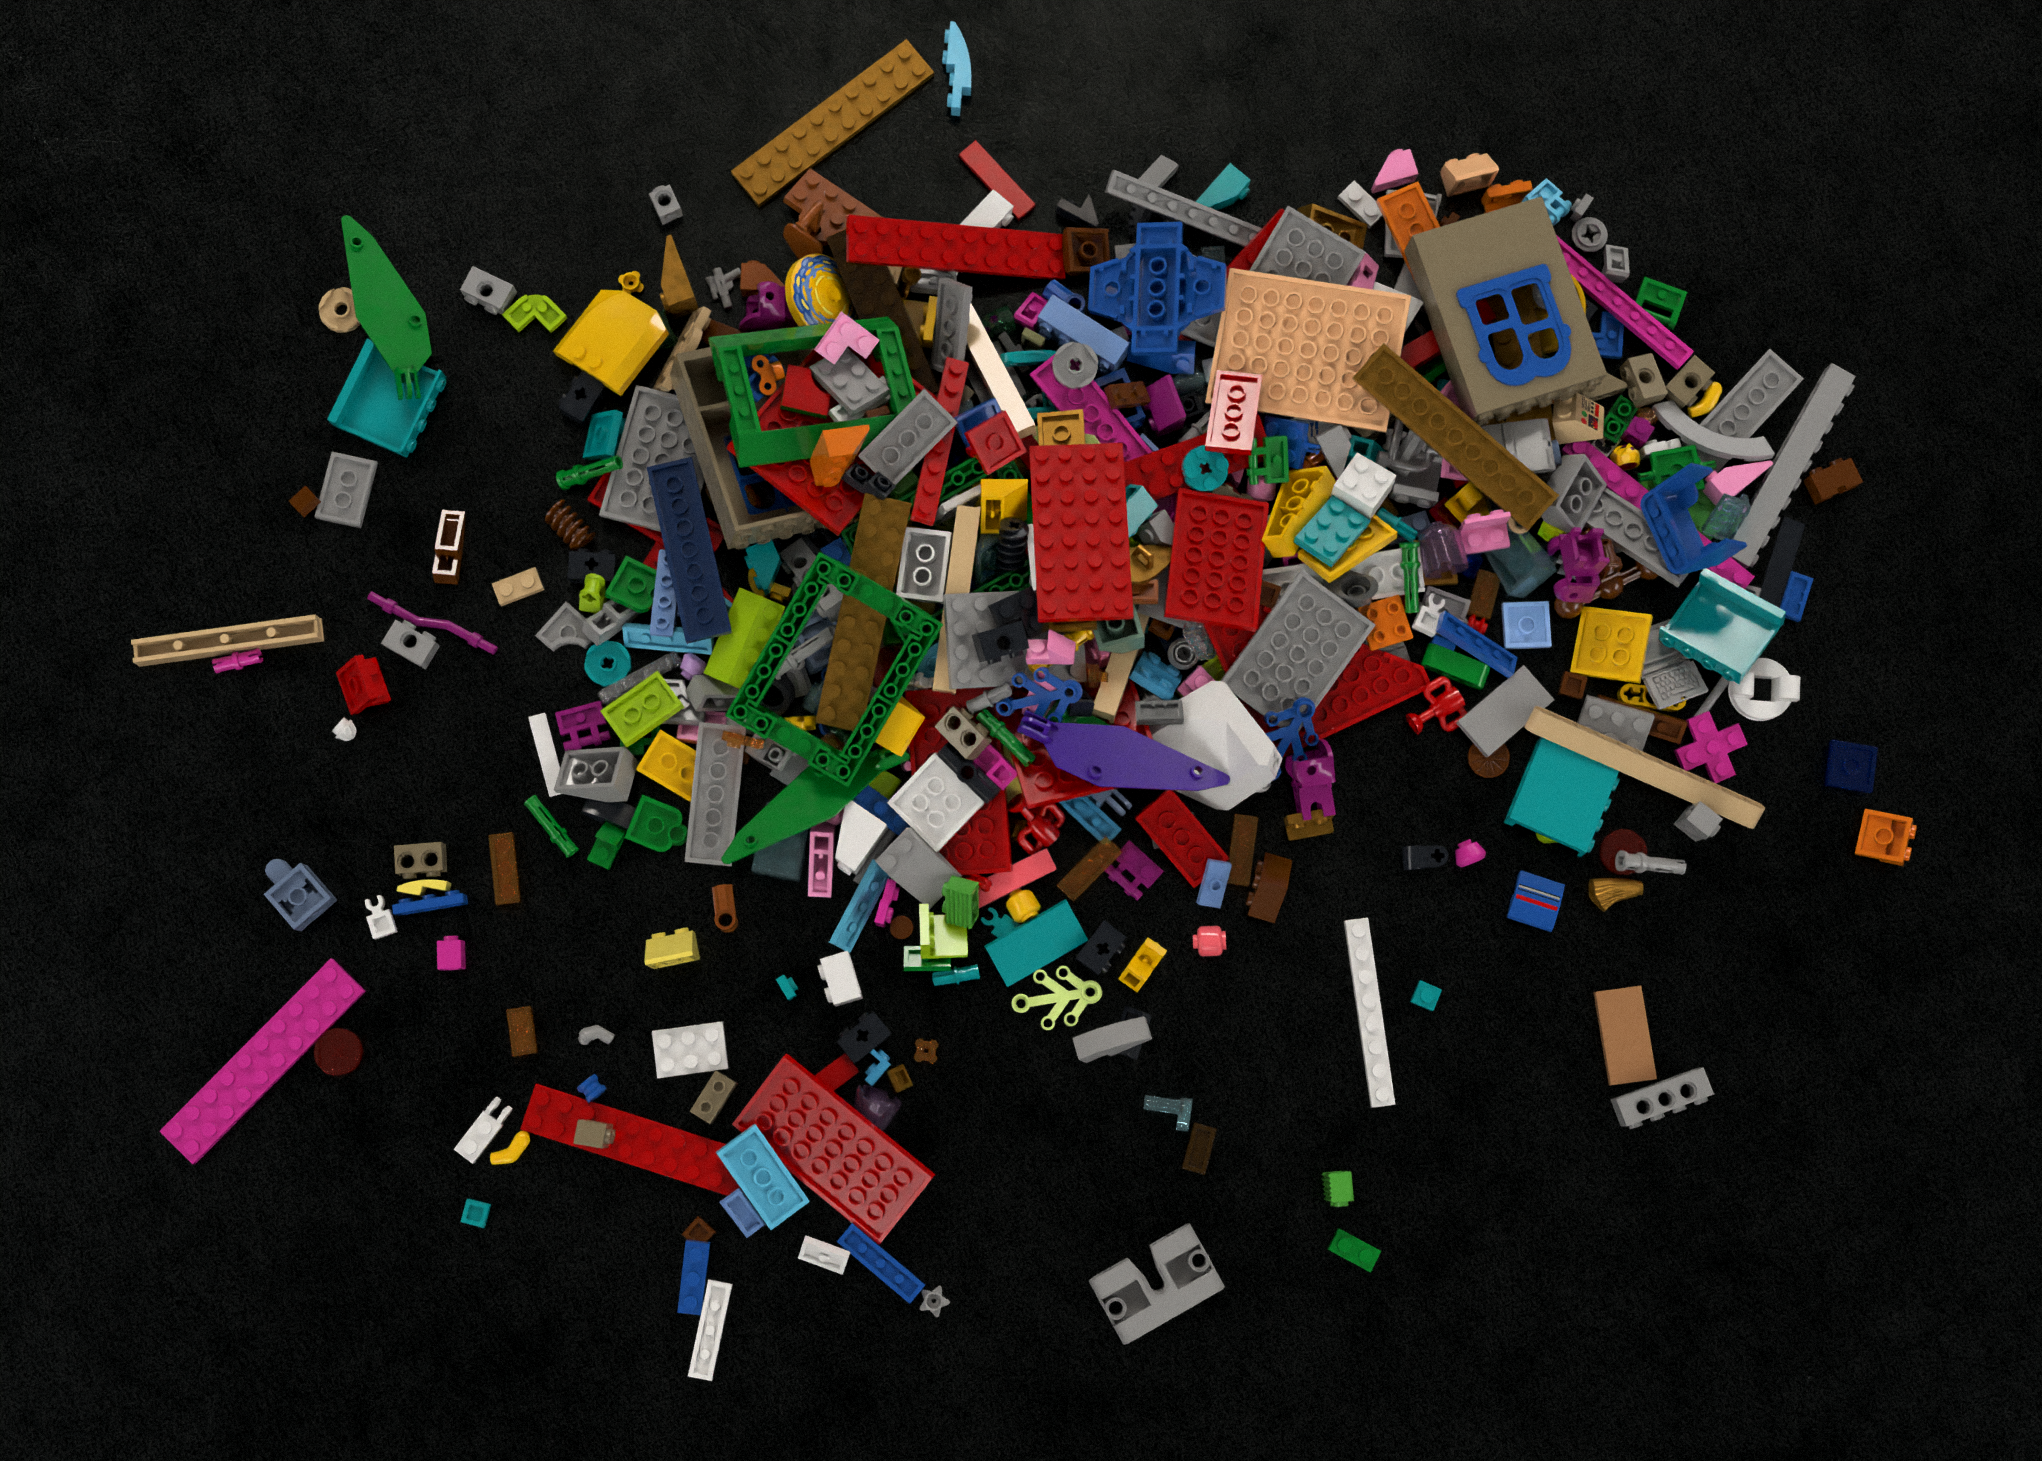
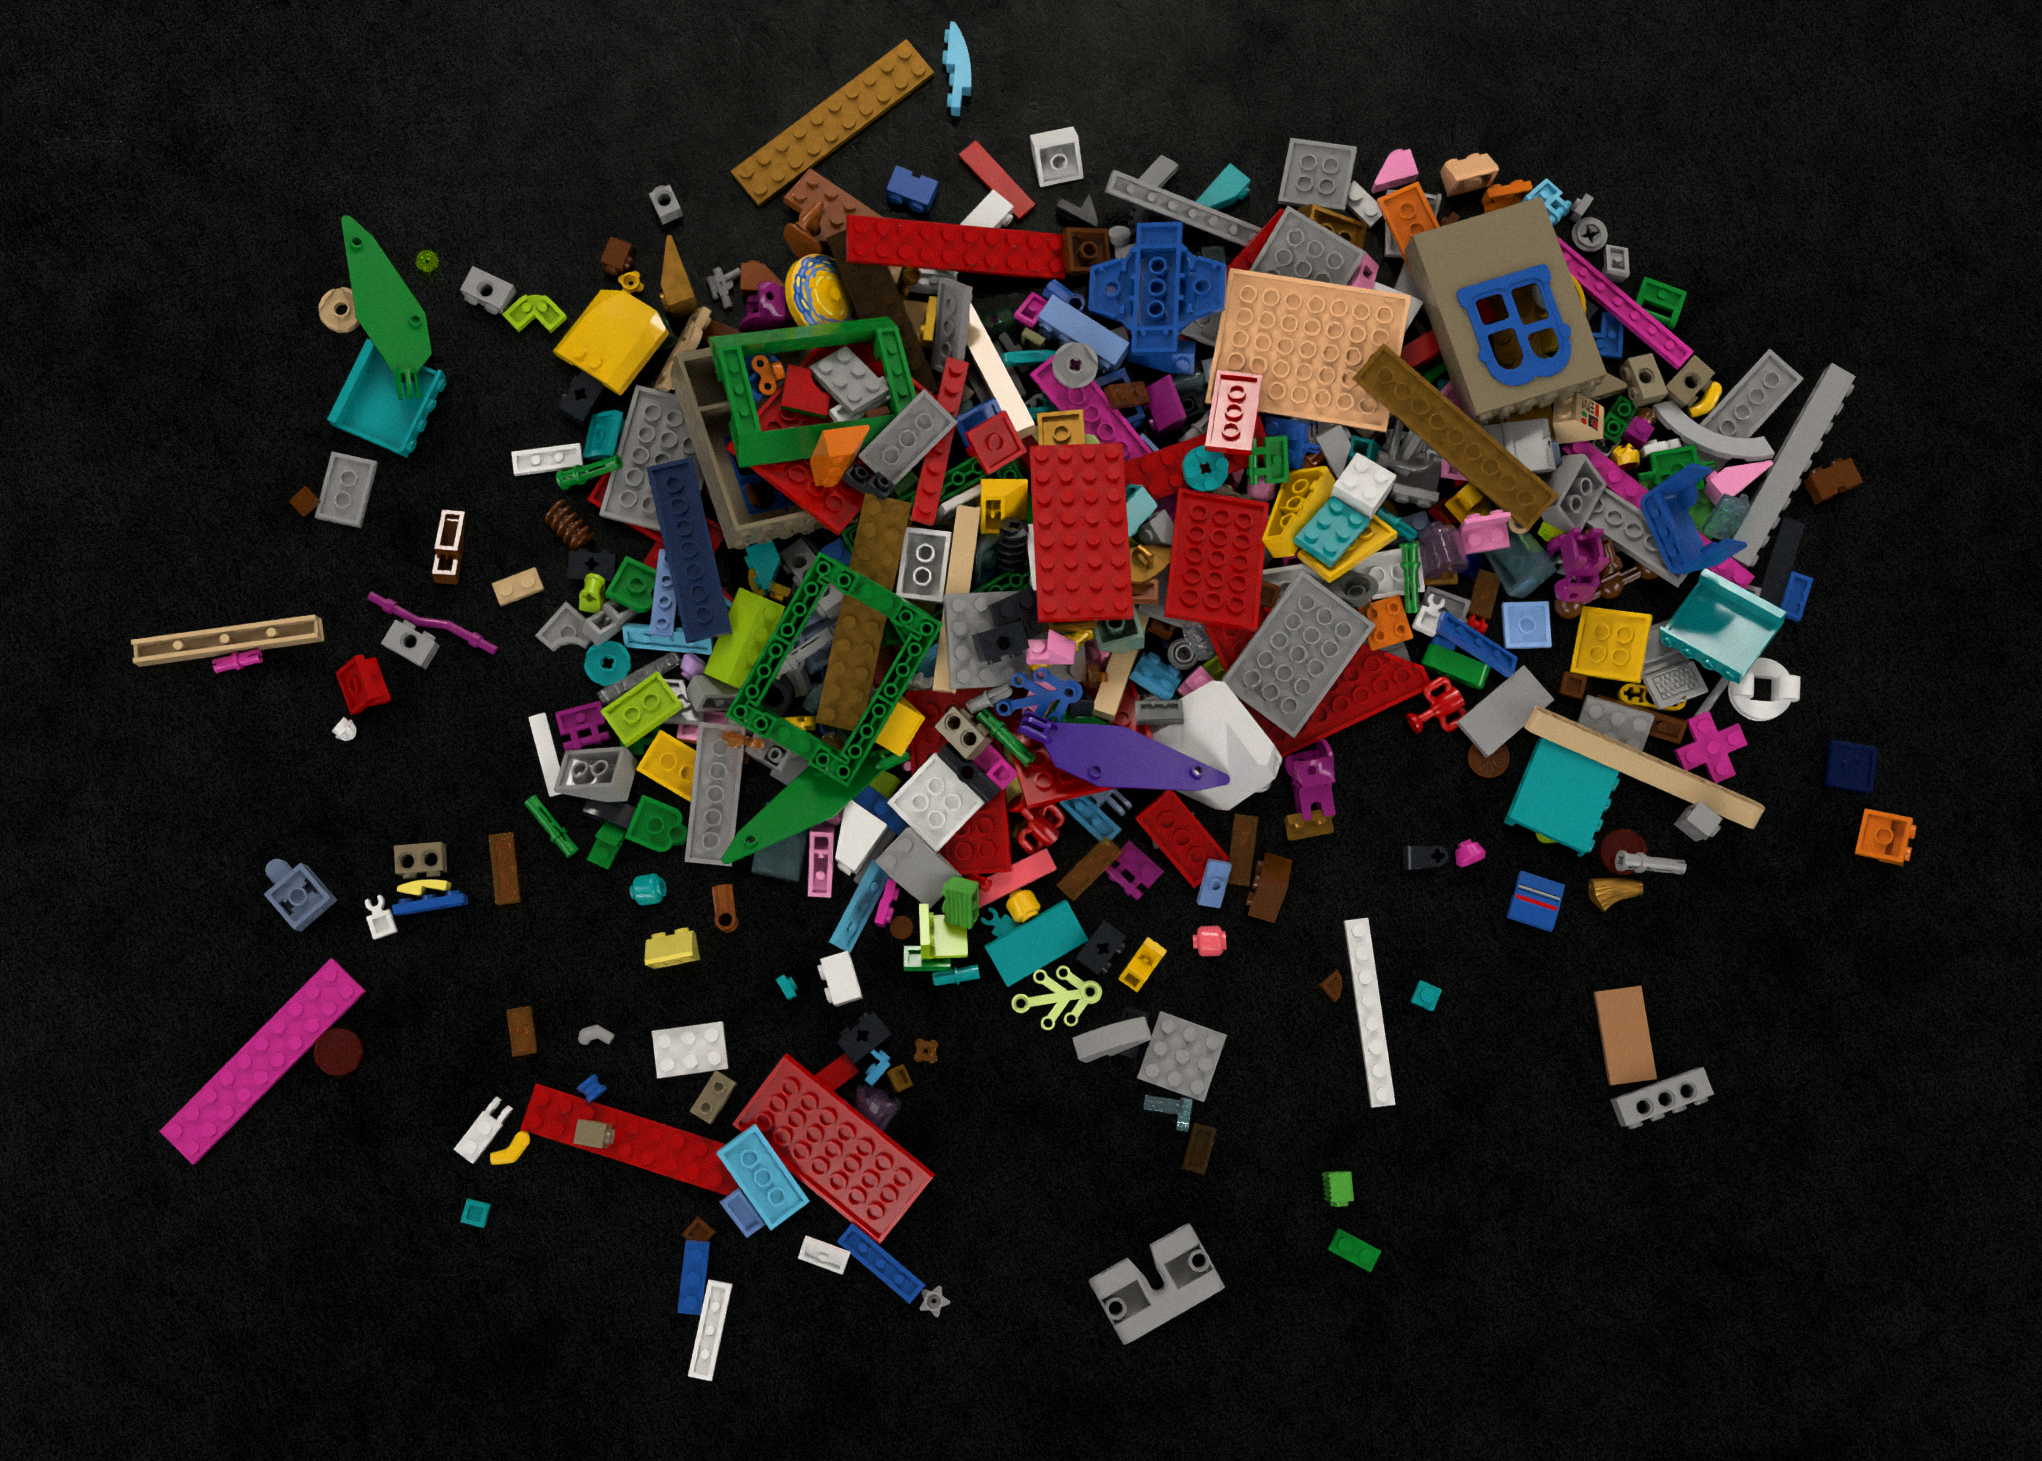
dark pink brick [437,936,466,971] -> none
bright pink plate [814,312,879,365] -> none
blue plant [1264,697,1319,781] -> none
none -> clear neon green plate [416,250,439,272]
none -> white plate [512,443,584,476]
none -> reddish brown brick [600,236,634,276]
none -> teal head [630,873,667,906]
none -> blue brick [886,165,938,213]
none -> white slope [1030,127,1084,187]
none -> light grey tile [1108,226,1131,246]
none -> light grey plate [1137,1011,1227,1102]
none -> light grey plate [1278,138,1357,213]
none -> reddish brown tile [1319,969,1342,1003]

